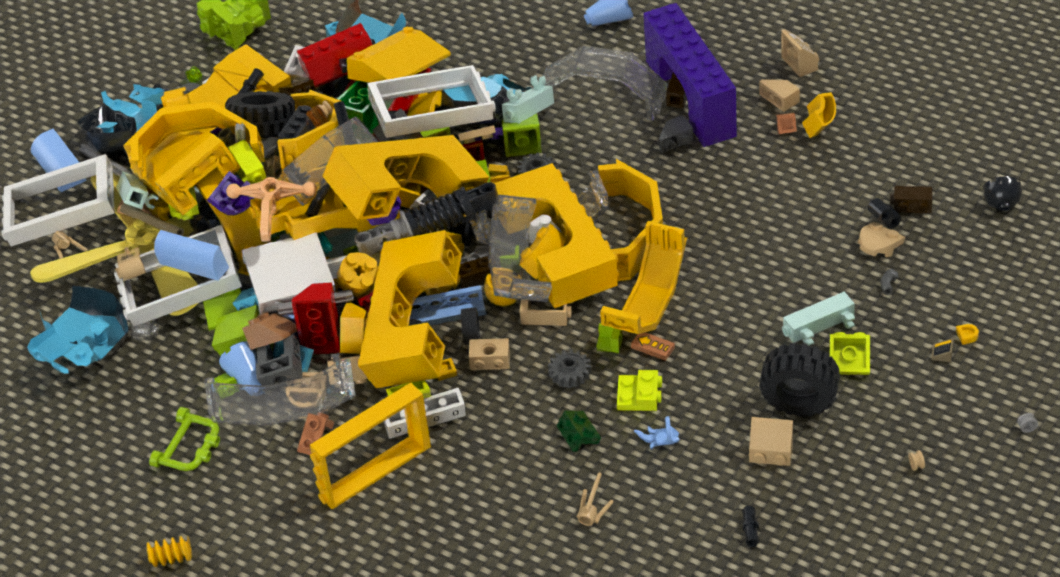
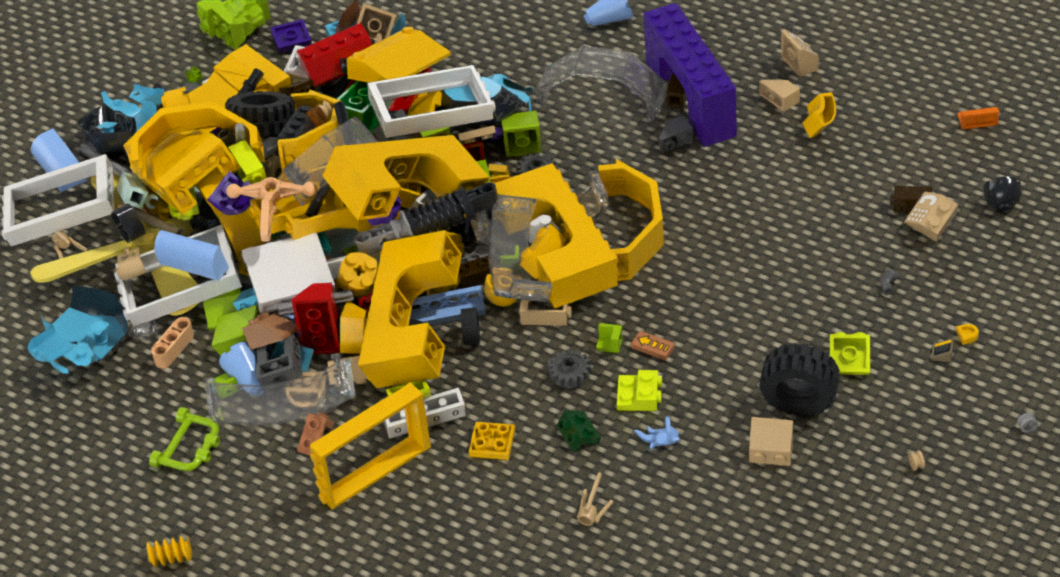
yellow tile [438,358,458,381] -> none
tan brick [469,338,510,370] -> none
light aqua brick [502,75,554,123] -> none
yellow panel [600,221,687,334] -> none
black pin [742,506,759,547] -> none
nougat tile [776,113,797,134] -> none
light aqua brick [782,291,855,346] -> none
tan slope [857,222,905,257] -> none
black axle [868,198,901,229] -> none
none -> black beam [111,203,146,243]
none -> light nougat beam [151,317,194,368]
none -> dark purple plate [270,19,312,53]
none -> tan slope [355,3,396,43]
none -> yellow tile [468,422,515,460]
none -> tan slope [904,192,958,242]
none -> orange panel [957,107,999,130]

